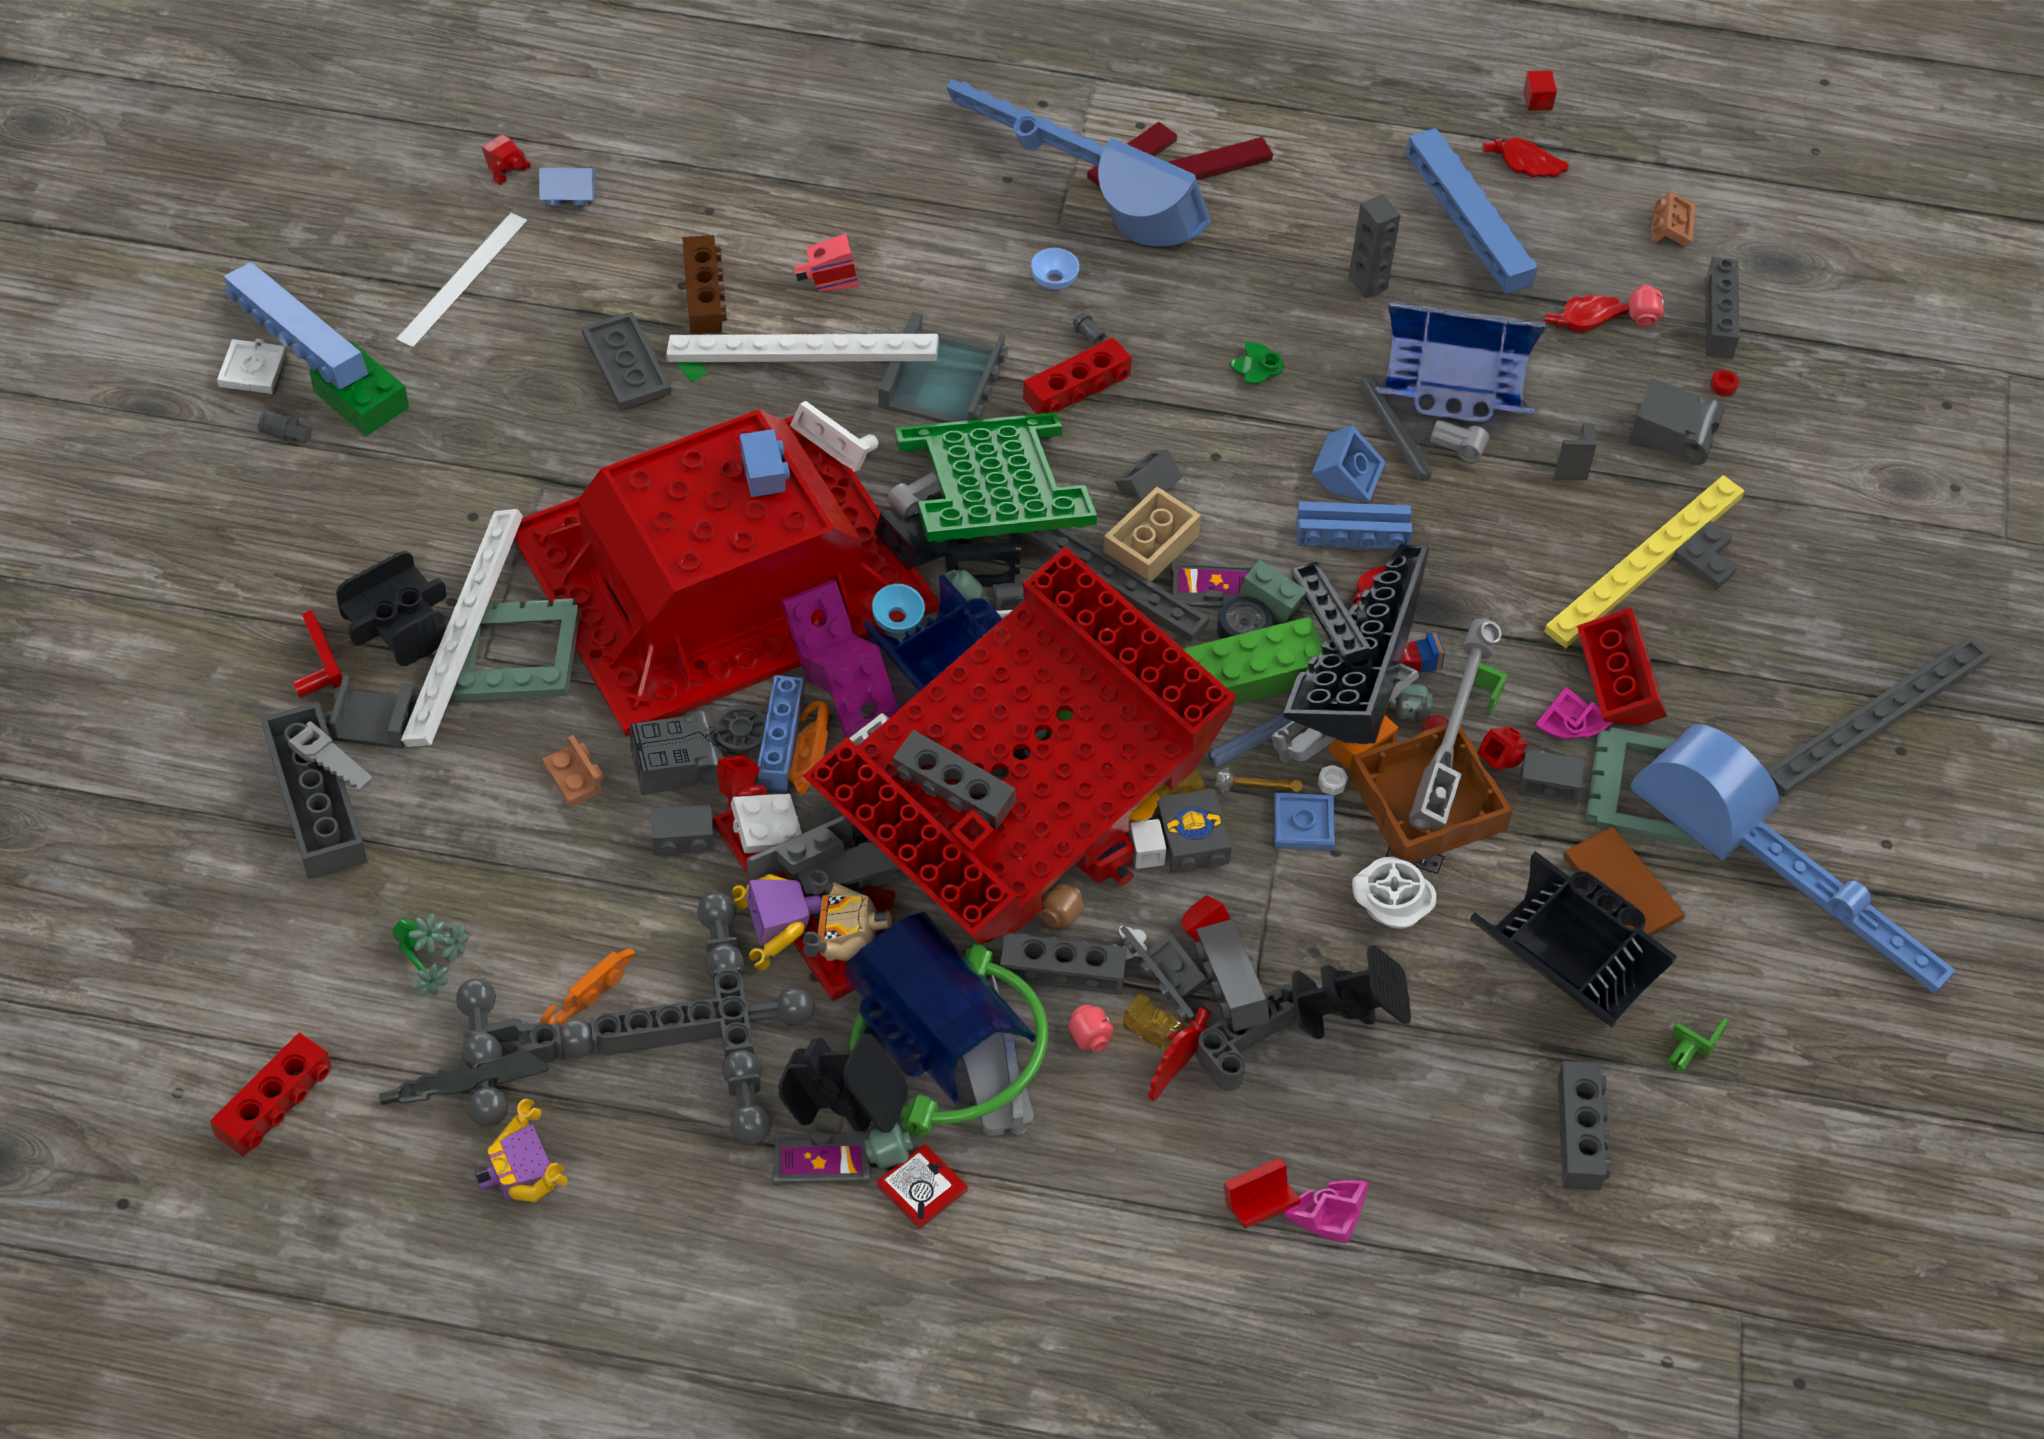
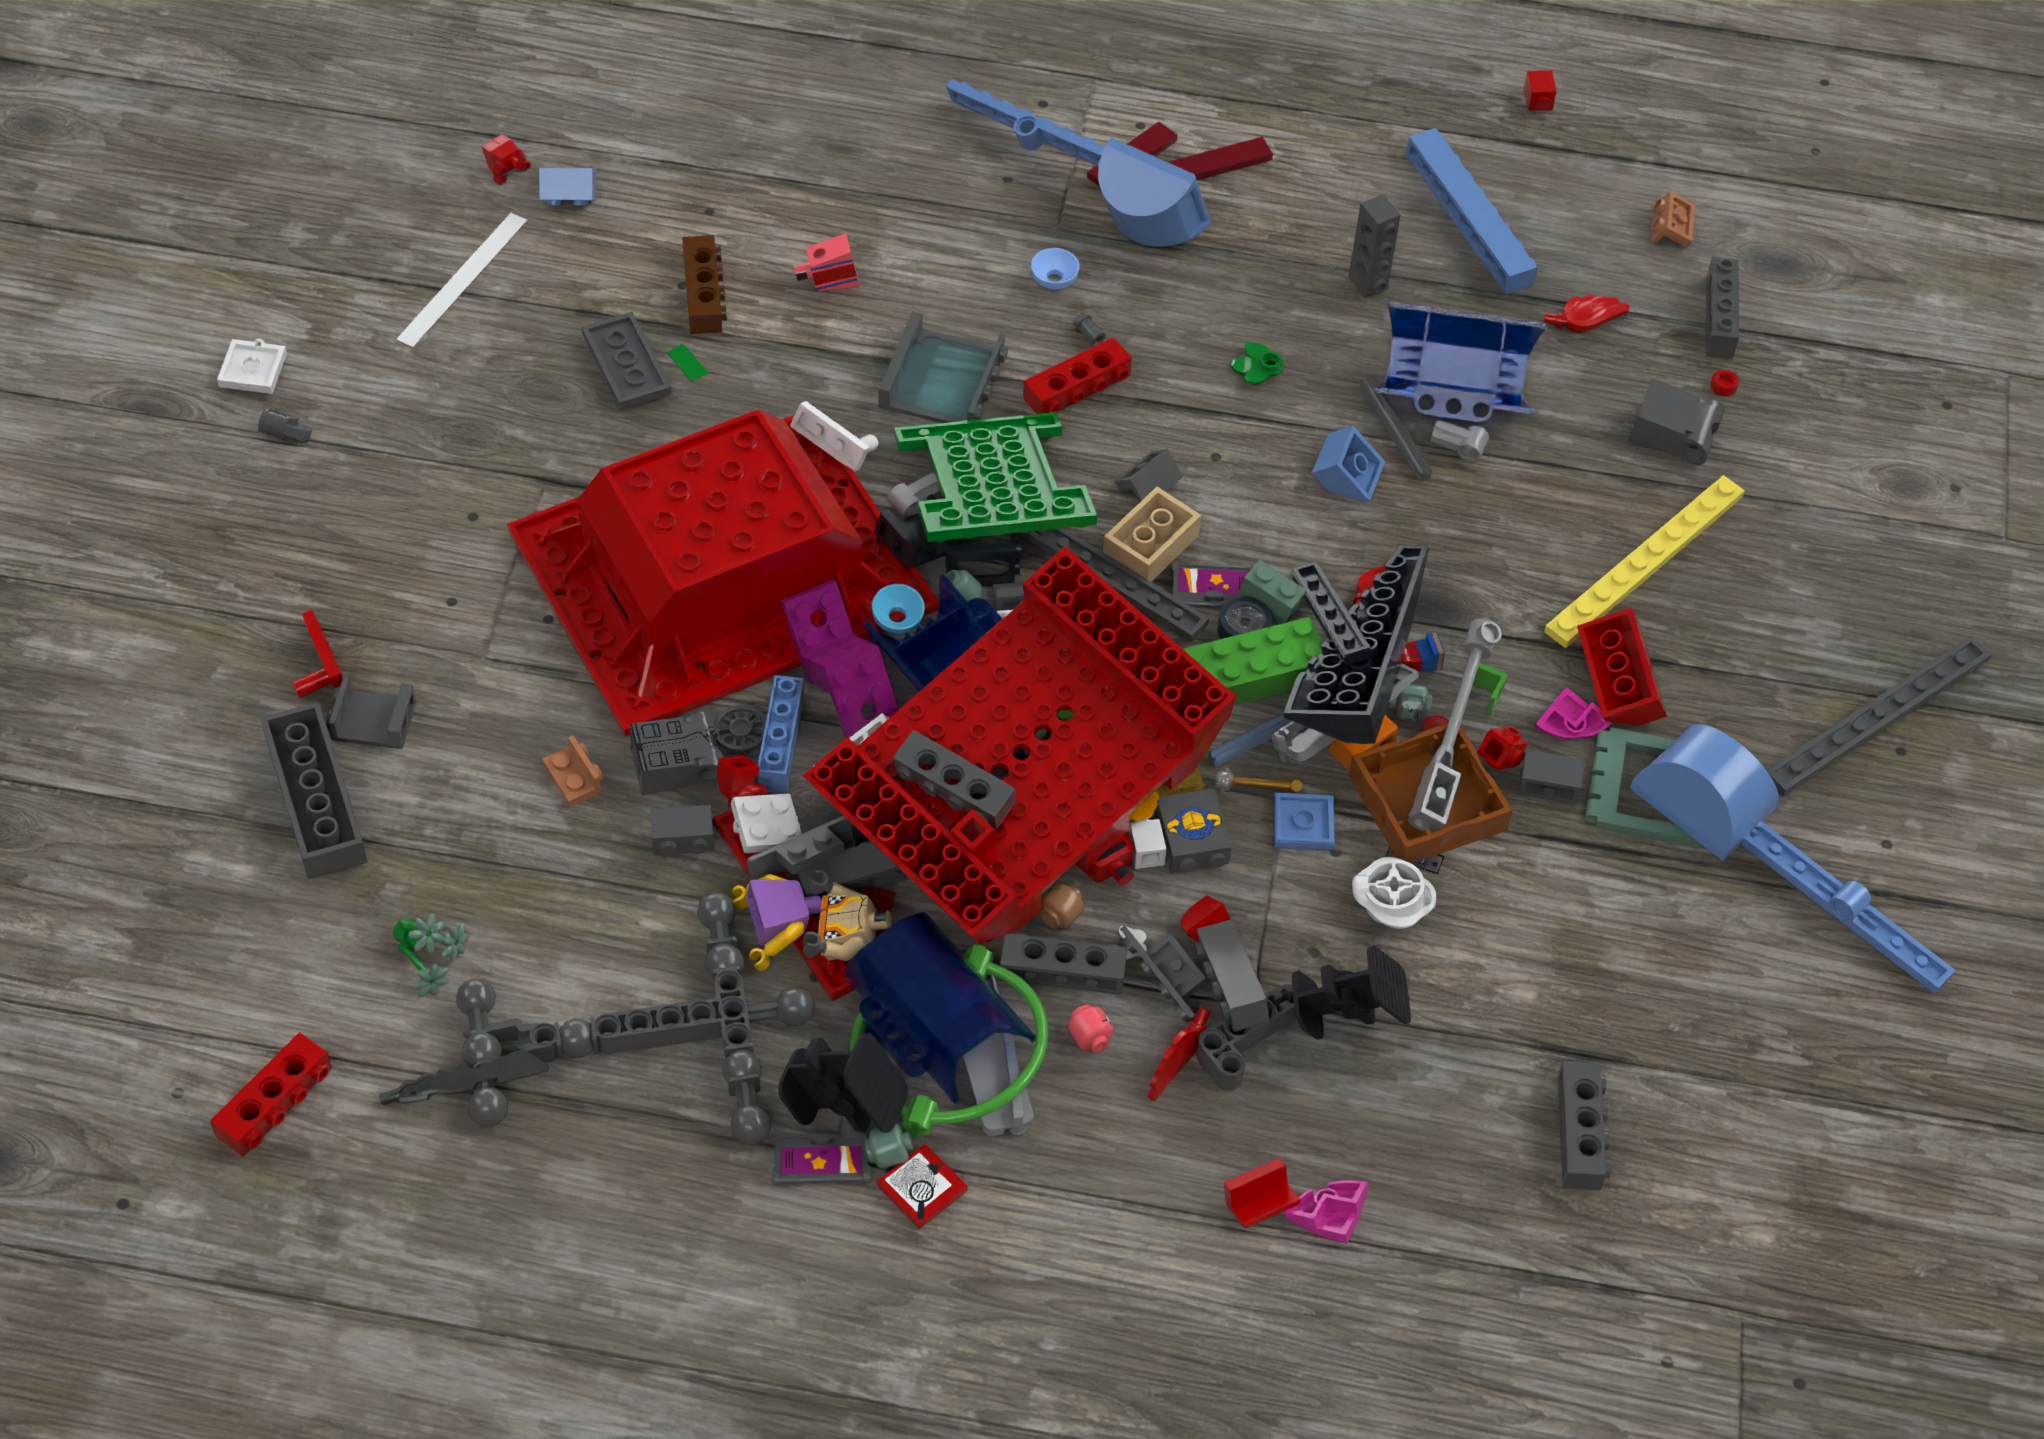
medium blue brick [223,262,368,390] -> none
light grey piece [288,721,372,792] -> none
green brick [309,341,409,437] -> none
black piece [336,551,447,666] -> none
white plate [401,509,523,747] -> none
sand green hinge [452,598,581,701] -> none
torso [474,1099,568,1203] -> none
orange plate [540,948,636,1027] -> none
white plate [666,334,939,362] -> none
medium blue brick [740,429,790,497] -> none
orange plate [788,700,830,796] -> none
clear yellow leg [1123,992,1185,1051] -> none
medium blue brick [1296,501,1412,550] -> none
white tile [1317,765,1348,795] -> none
black panel [1470,851,1677,1028] -> none
red animal [1482,137,1569,178] -> none
dark grey panel [1554,423,1597,480] -> none
dark orange tile [1563,826,1685,936] -> none
coral head [1629,285,1664,327] -> none
bright green bracket [1667,1018,1729,1073] -> none
dark grey plate [1673,521,1736,590] -> none

